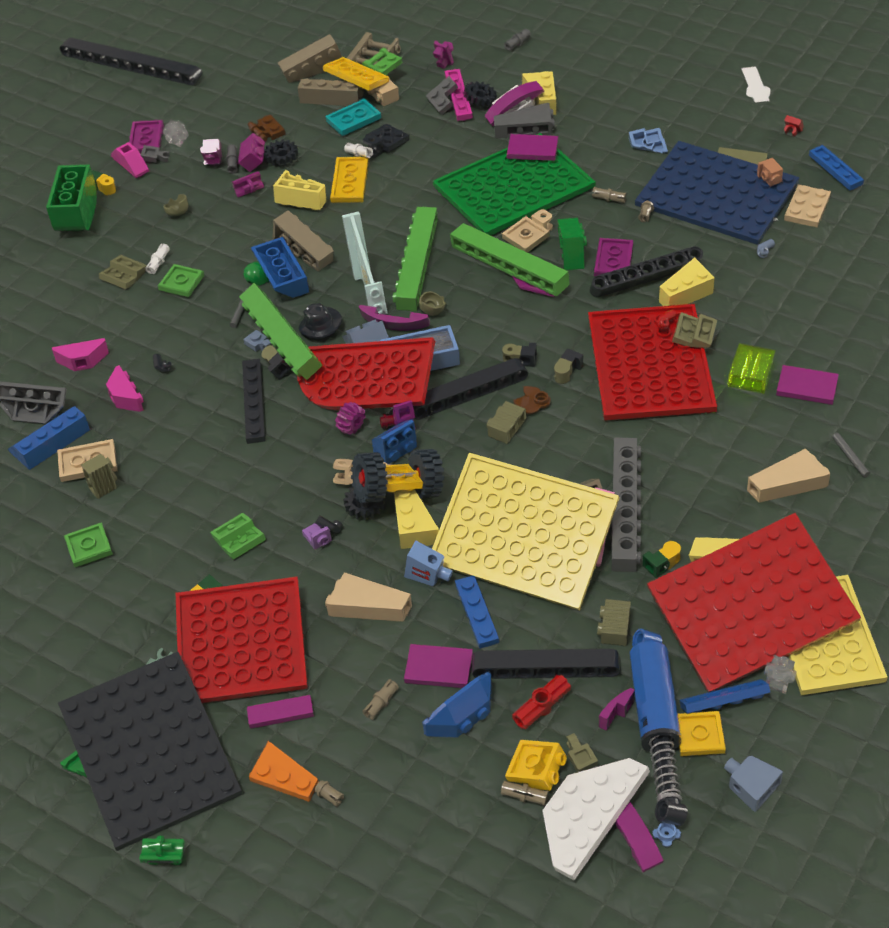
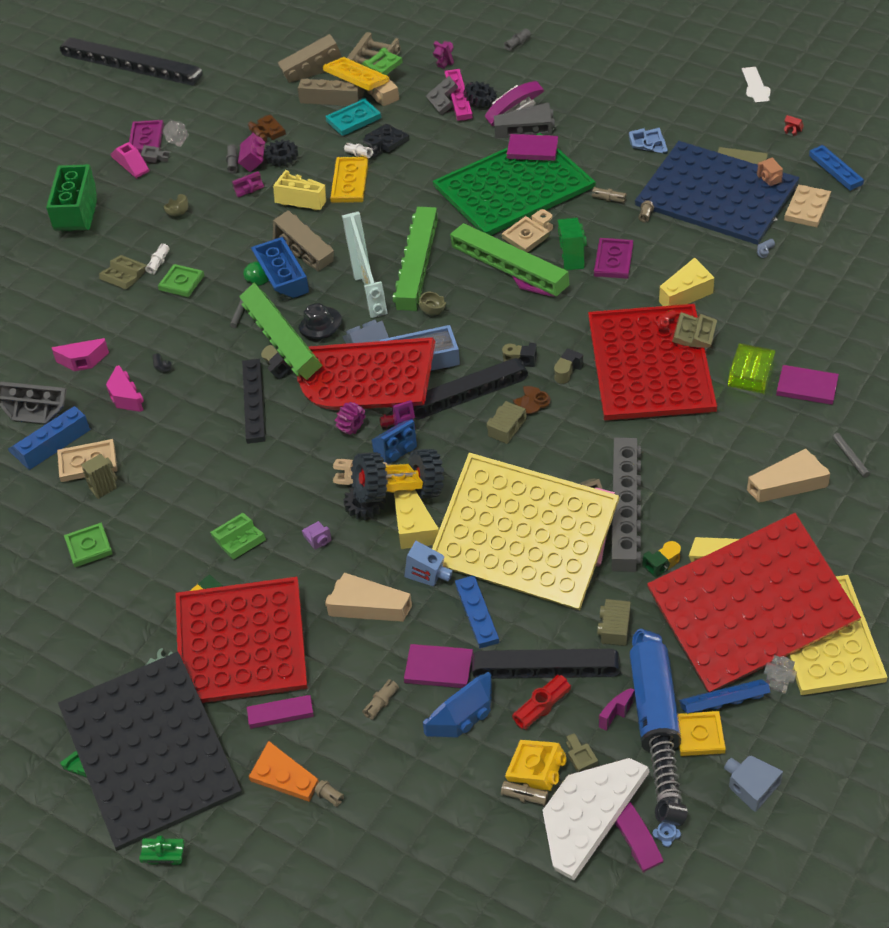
yellow leg [92,170,116,195] -> none
brick [201,139,222,165] -> none
sand blue plate [243,330,272,351] -> none
black arm [315,515,343,534] -> none
magenta slope [359,305,430,331] -> none
light yellow wedge [522,71,556,115] -> none
black beam [589,246,703,297] -> none

